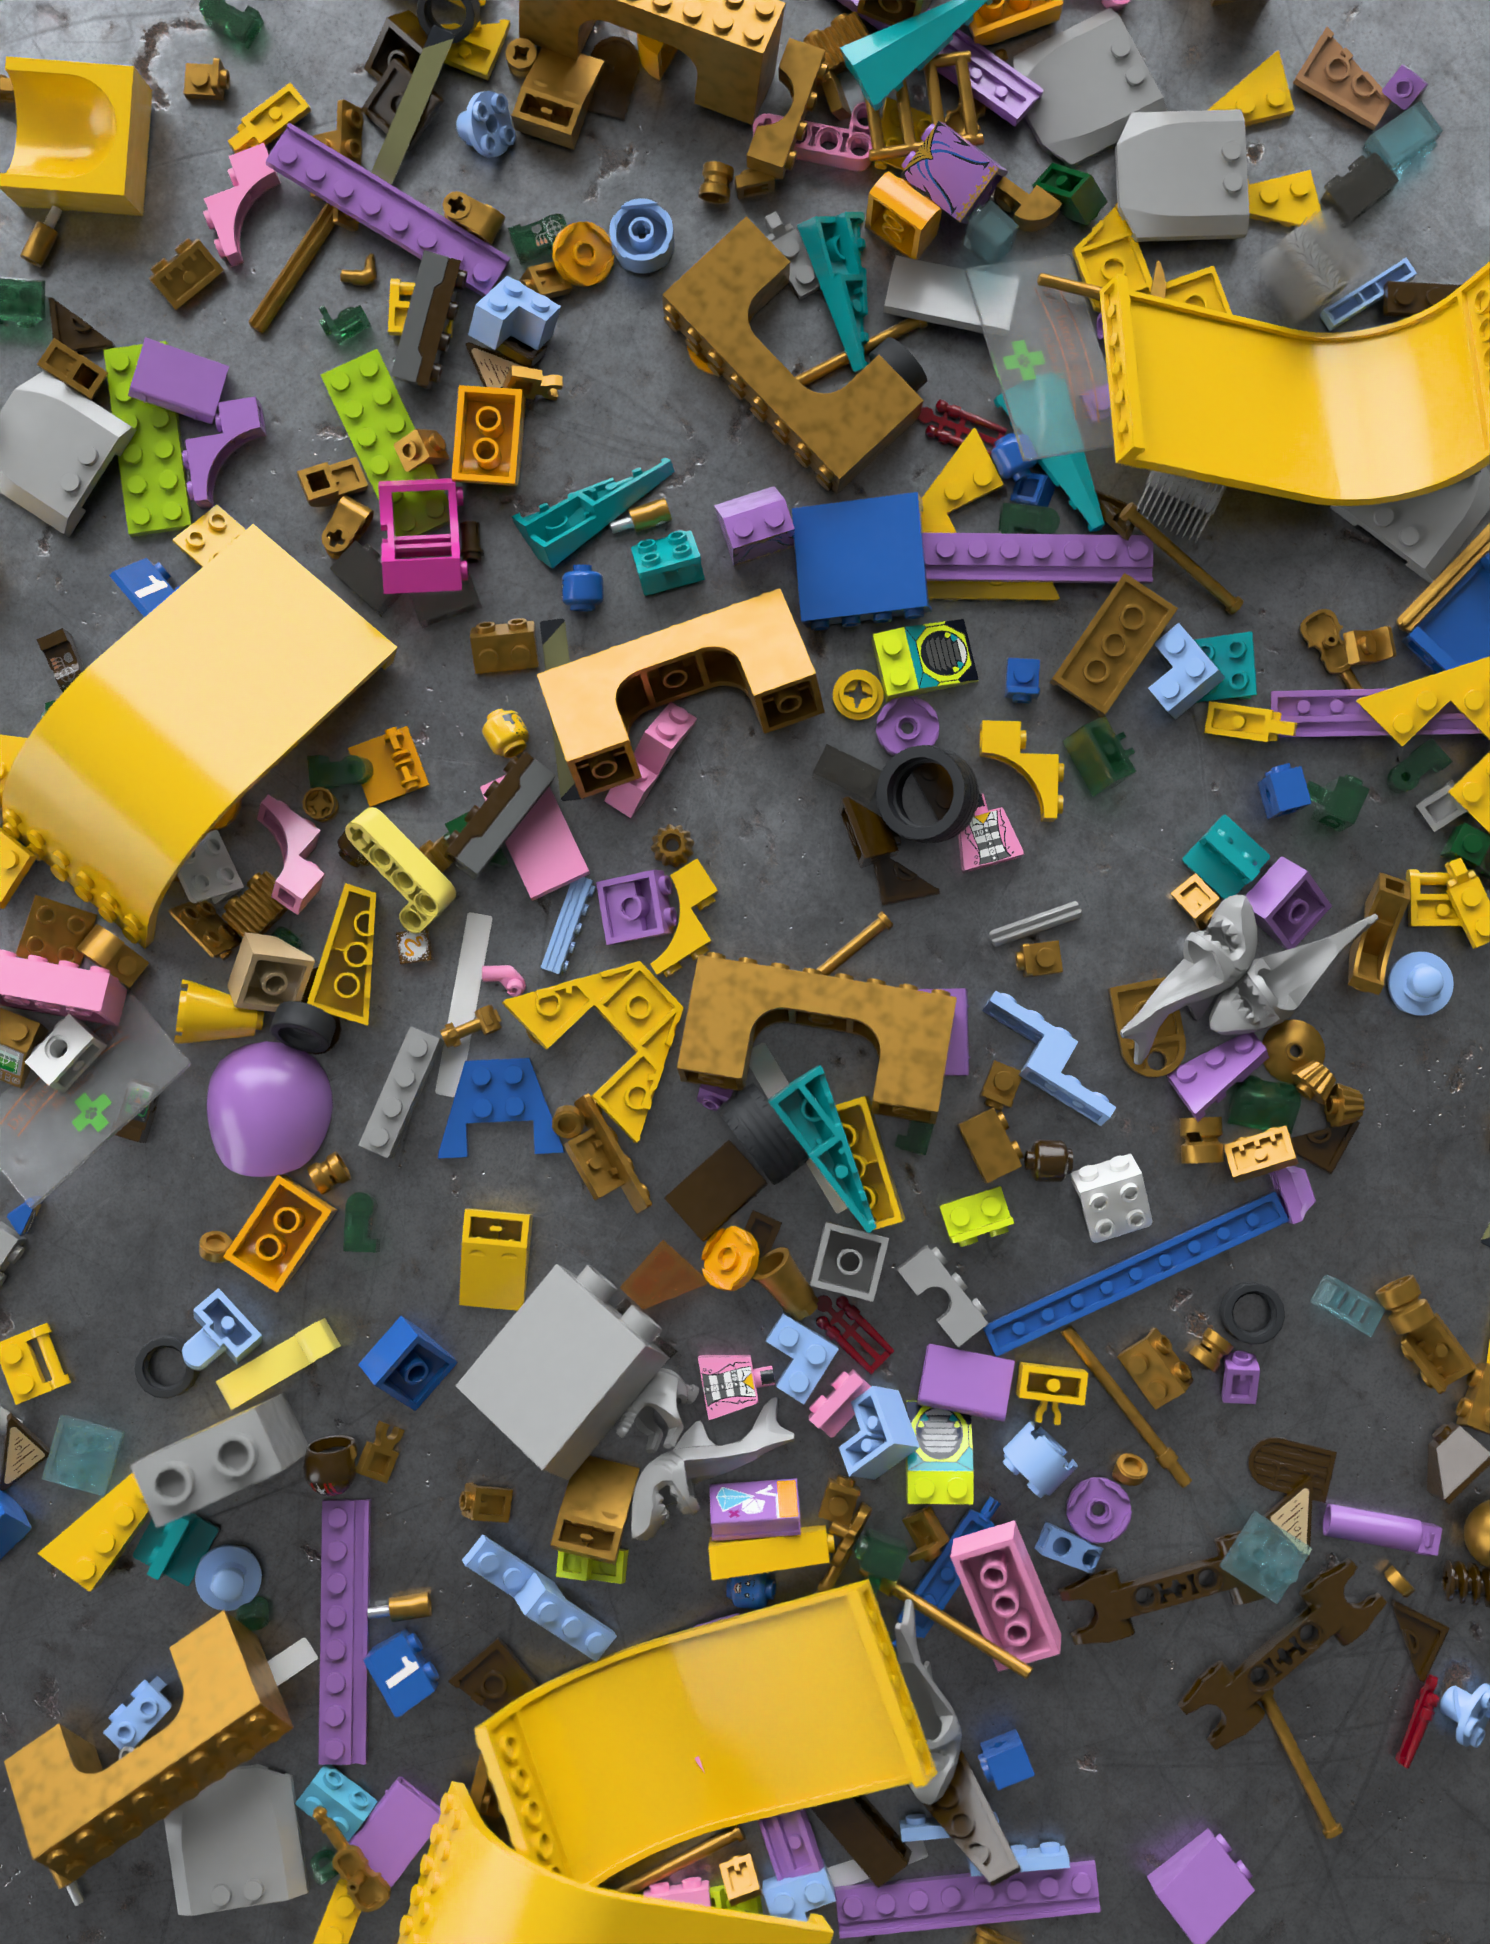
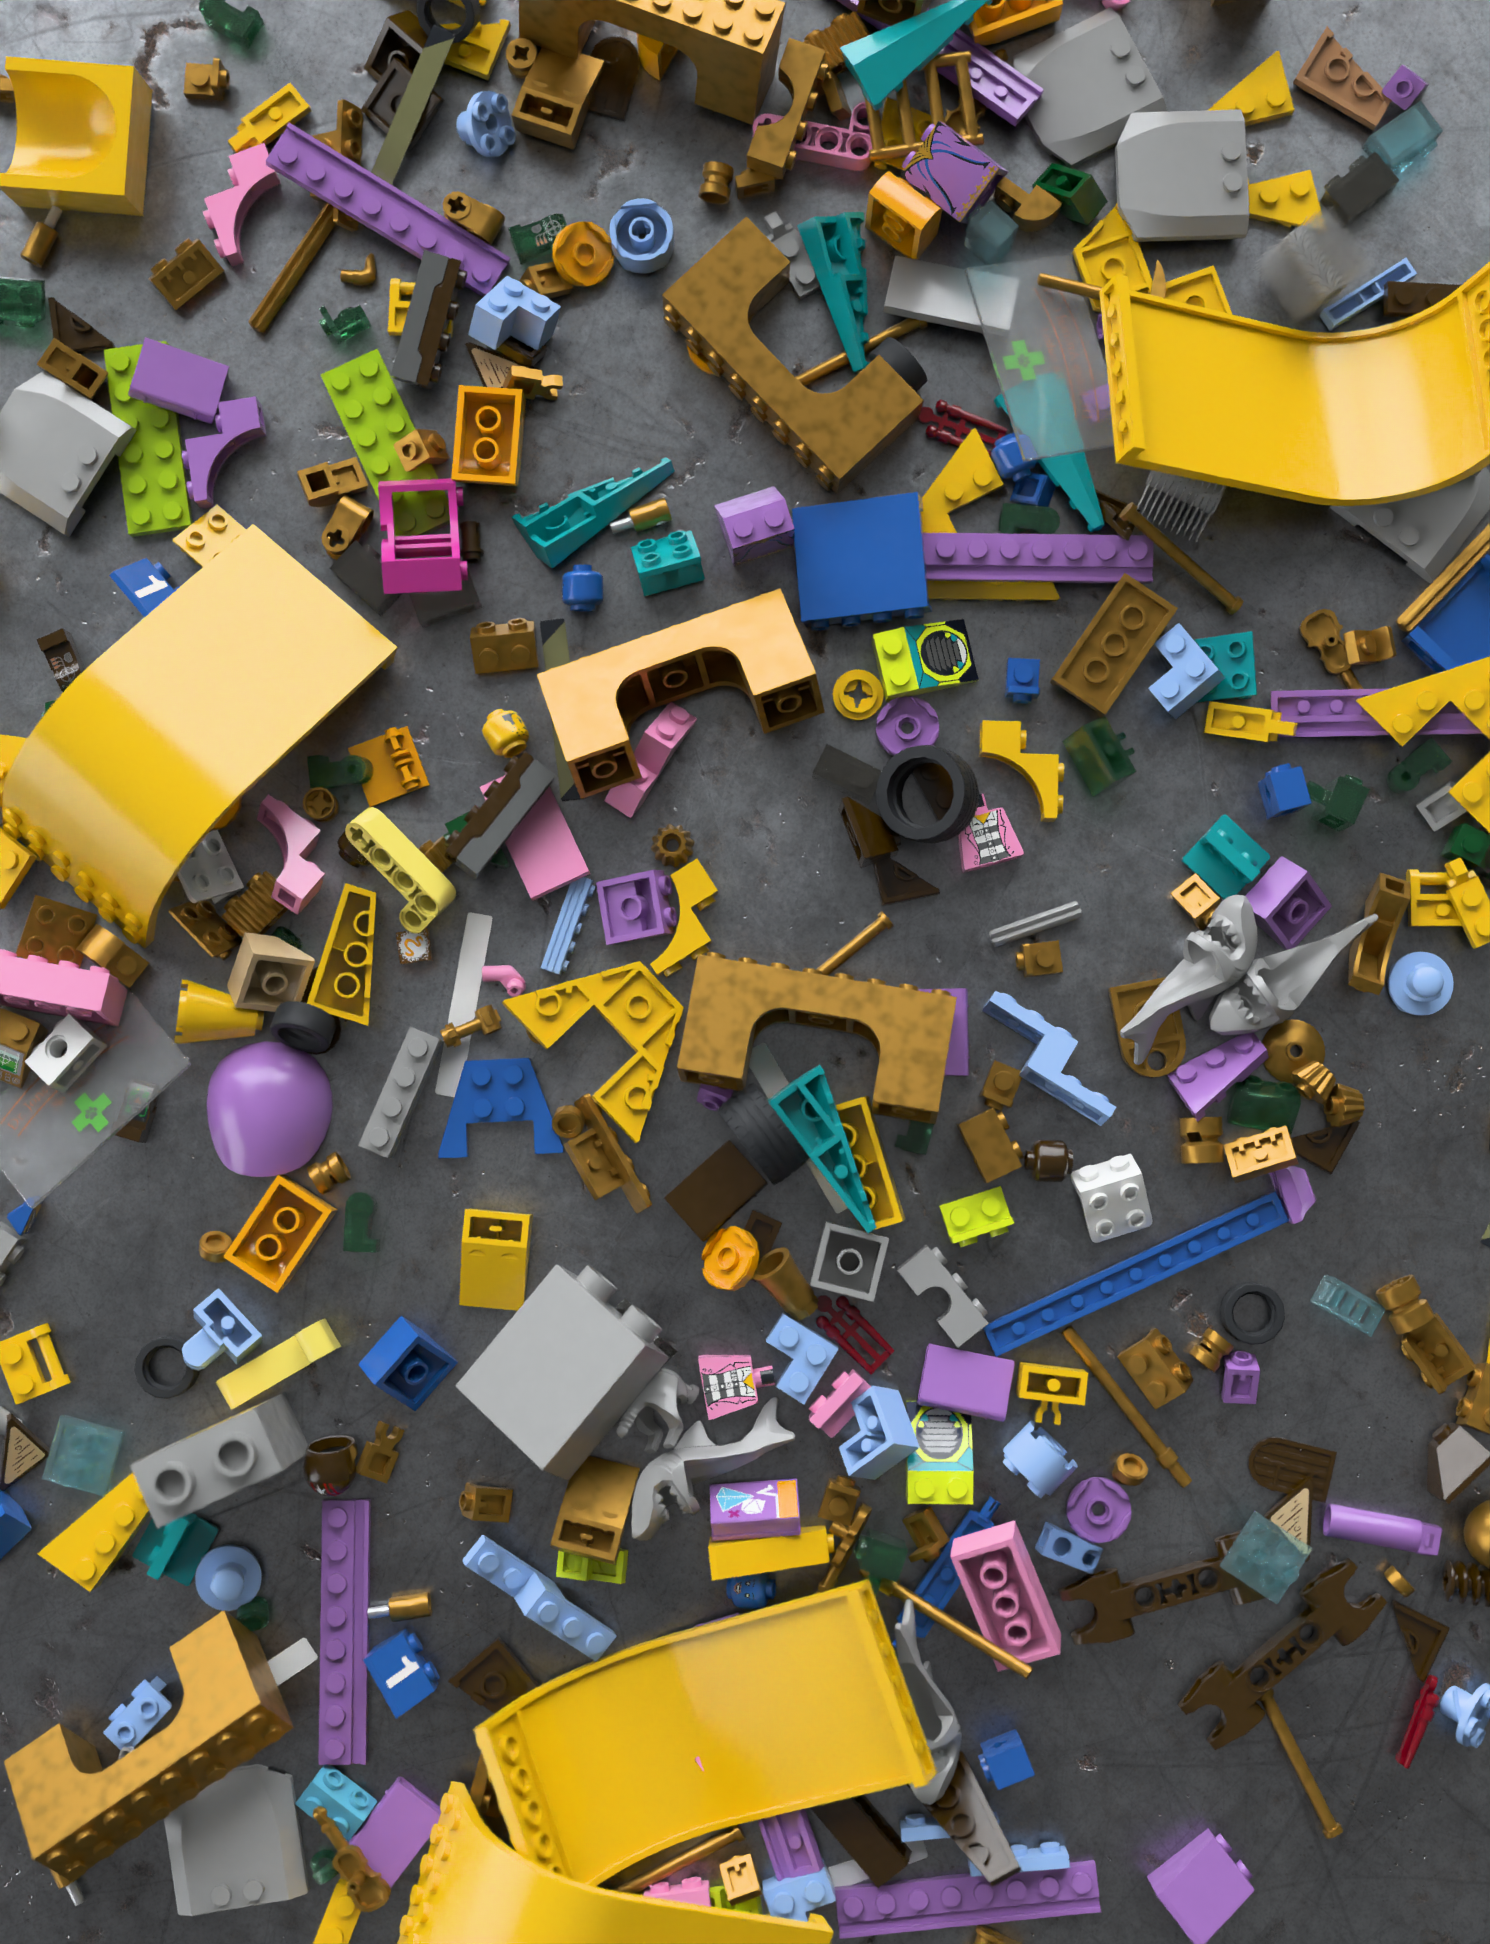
clear orange wing [620,1239,708,1310] -> none

